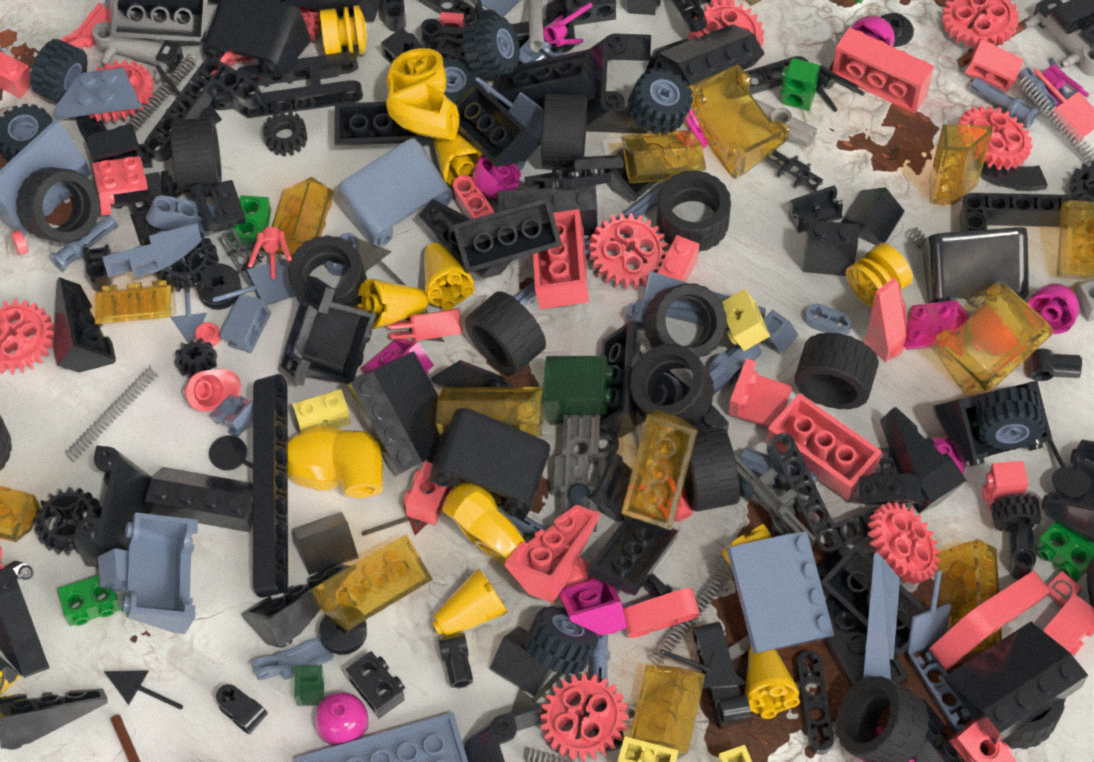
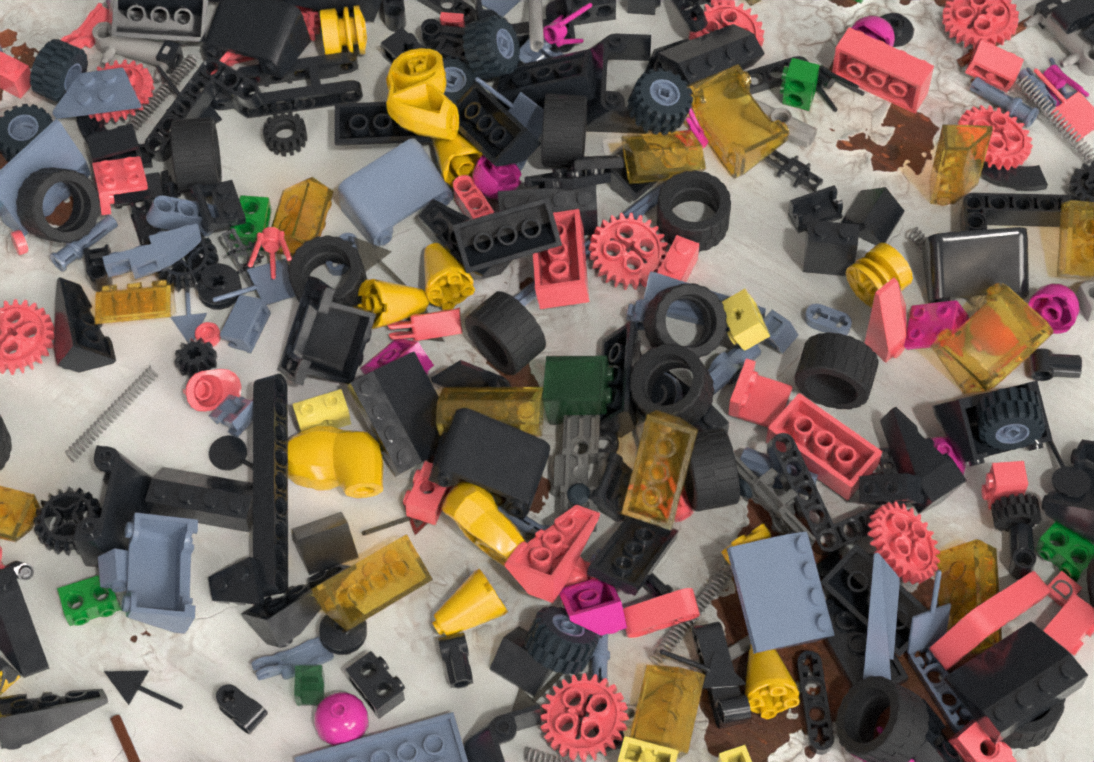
none -> black wing [208,557,265,606]

